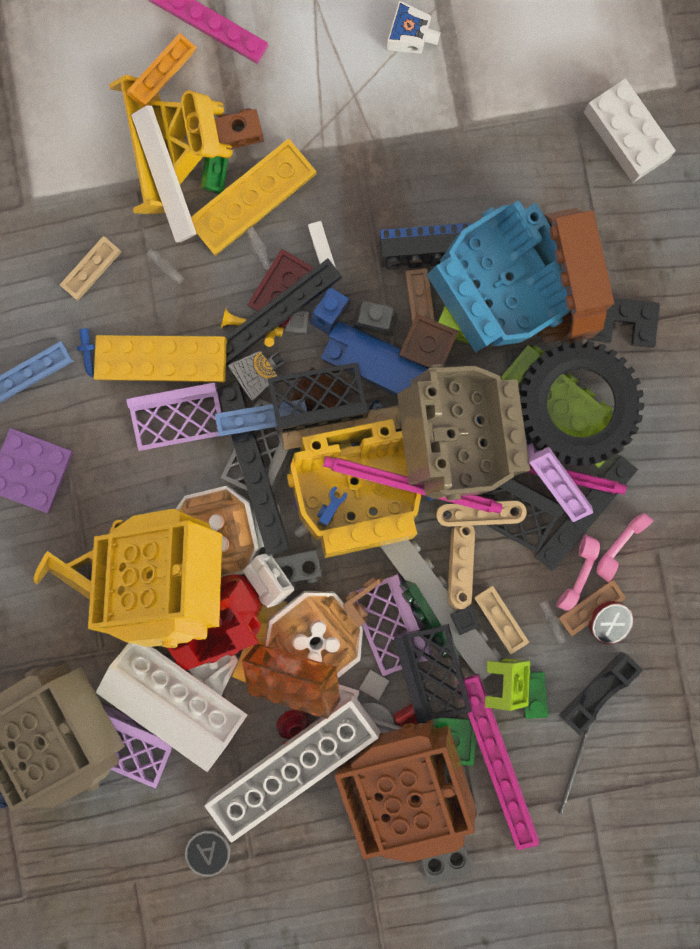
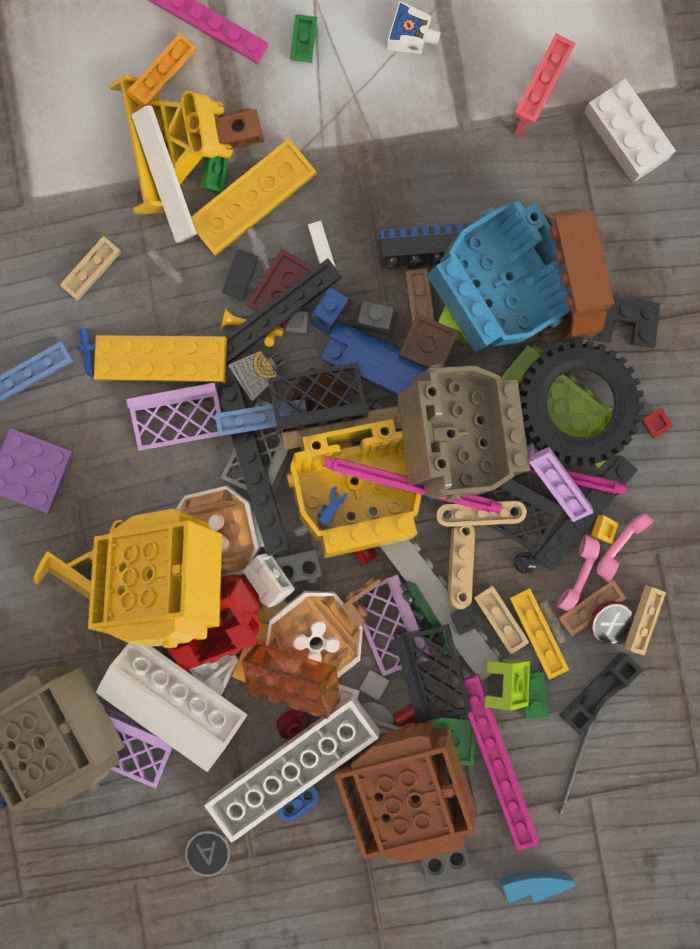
none -> black slope [222,249,259,300]
none -> blue plate [278,785,319,822]
none -> green plate [290,14,317,63]
none -> red slope [353,548,377,566]
none -> dark azure slope [499,871,576,903]
none -> yellow plate [509,588,569,680]
none -> coral fence [514,33,576,137]
none -> black plate [514,552,537,574]
none -> yellow plate [591,515,619,544]
none -> tan plate [624,585,666,656]
none -> red plate [642,408,673,439]

